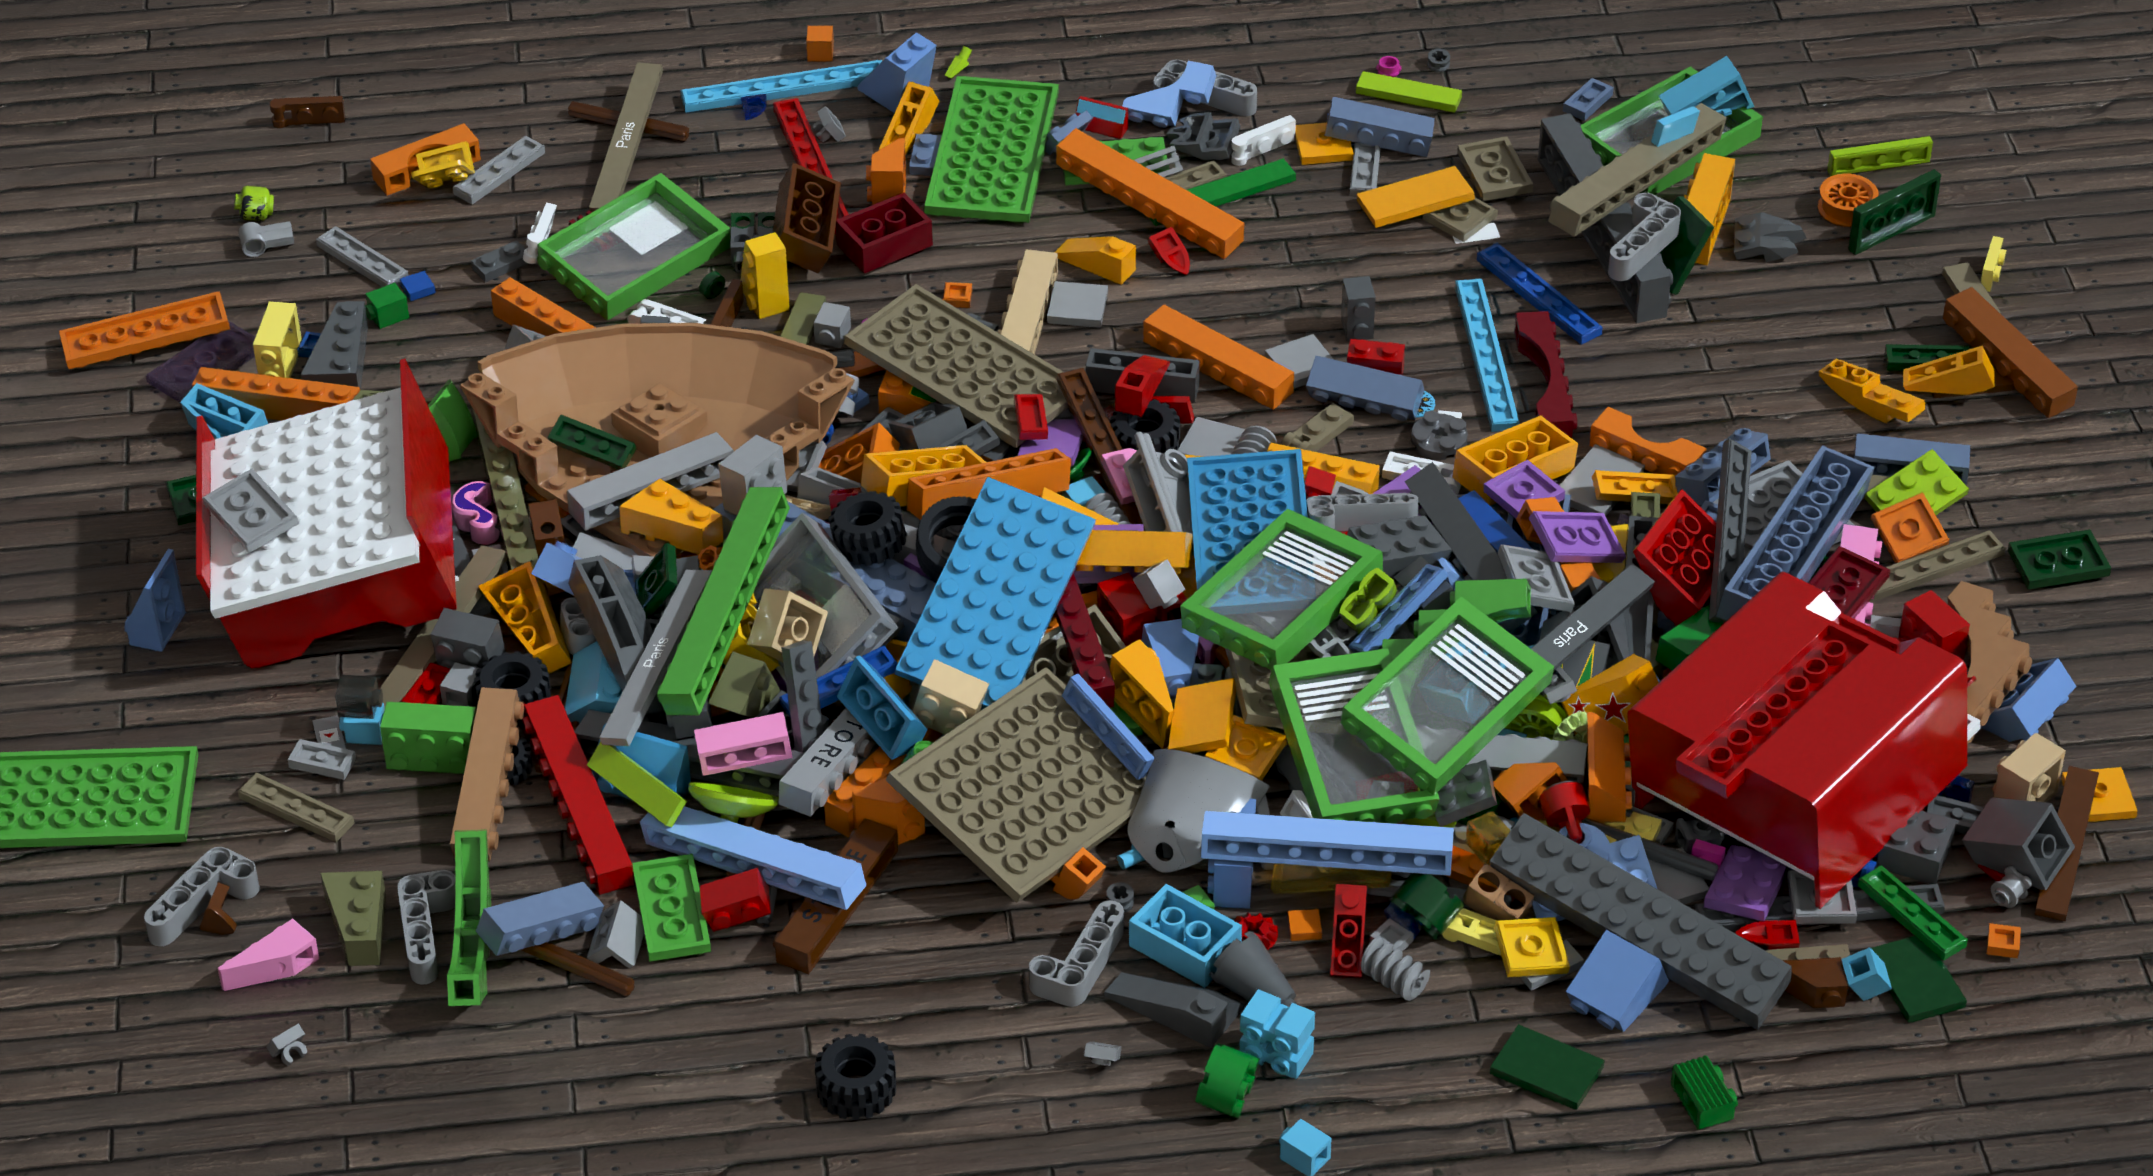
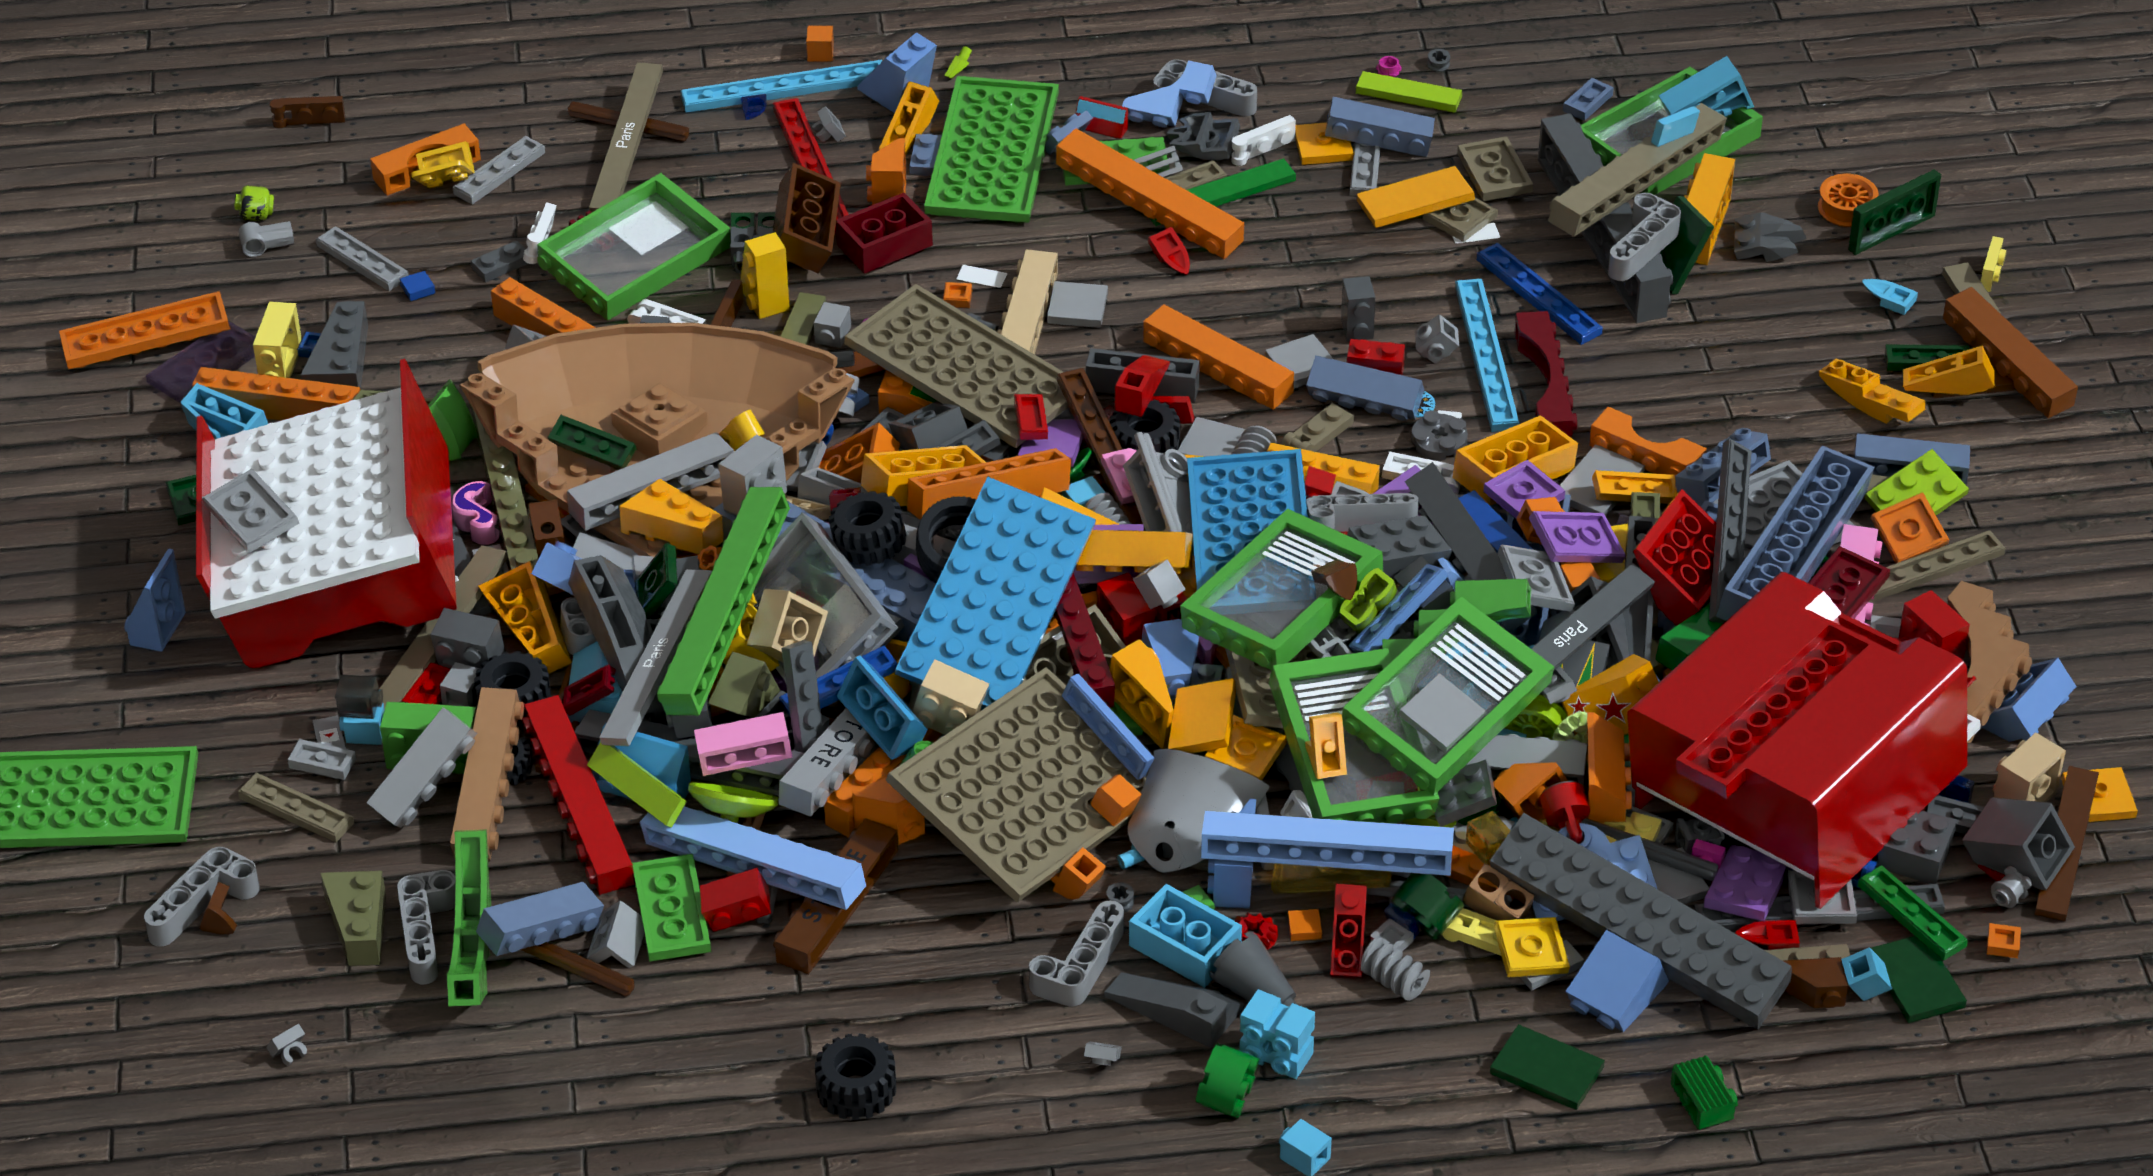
bright pink slope [217,918,319,991] -> none
green brick [365,283,409,329] -> none
dark green tile [699,271,725,299] -> none
light orange slope [1054,236,1136,285] -> none
lime tile [1827,136,1933,176] -> none
dark green plate [2007,529,2111,590] -> none
none -> light grey brick [366,707,477,828]
none -> dark red tile [563,664,616,716]
none -> yellow piece [719,409,765,451]
none -> white sticker [956,265,1007,288]
none -> orange piece [1091,774,1142,826]
none -> light orange slope [1305,712,1347,779]
none -> reddish brown tile [1311,560,1357,600]
none -> light grey tile [1399,673,1486,753]
none -> light grey brick [1415,314,1459,364]
none -> medium azure plate [1862,279,1918,315]

